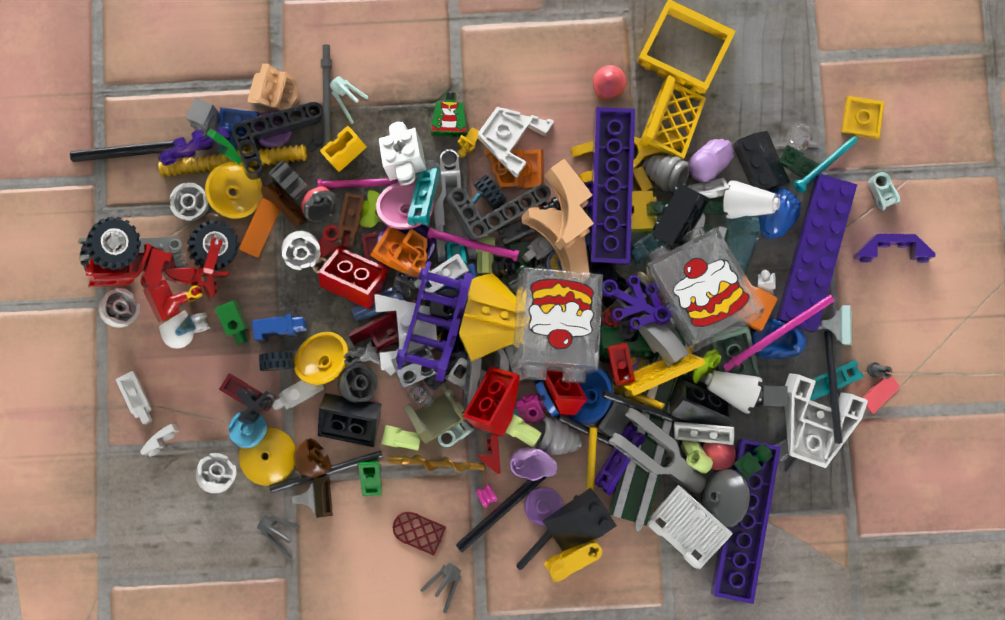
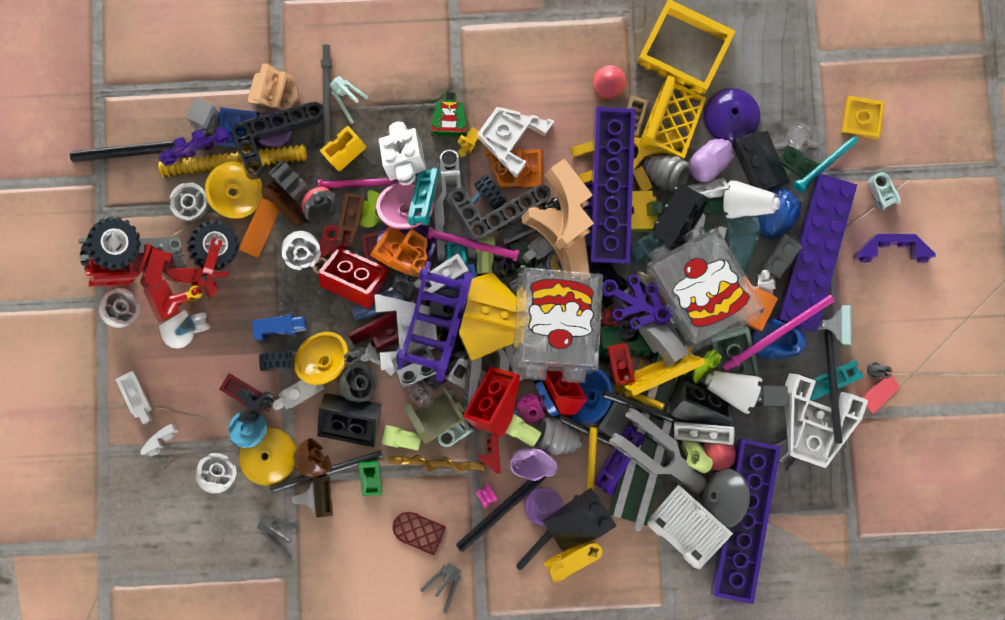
green slope [206,129,242,165] -> none
green torso [215,300,249,345] -> none
dark green plate [733,443,772,480] -> none
none -> tan slope [627,95,649,137]
none -> dark purple dish [704,88,760,144]
none -> dark grey brick [763,233,802,278]

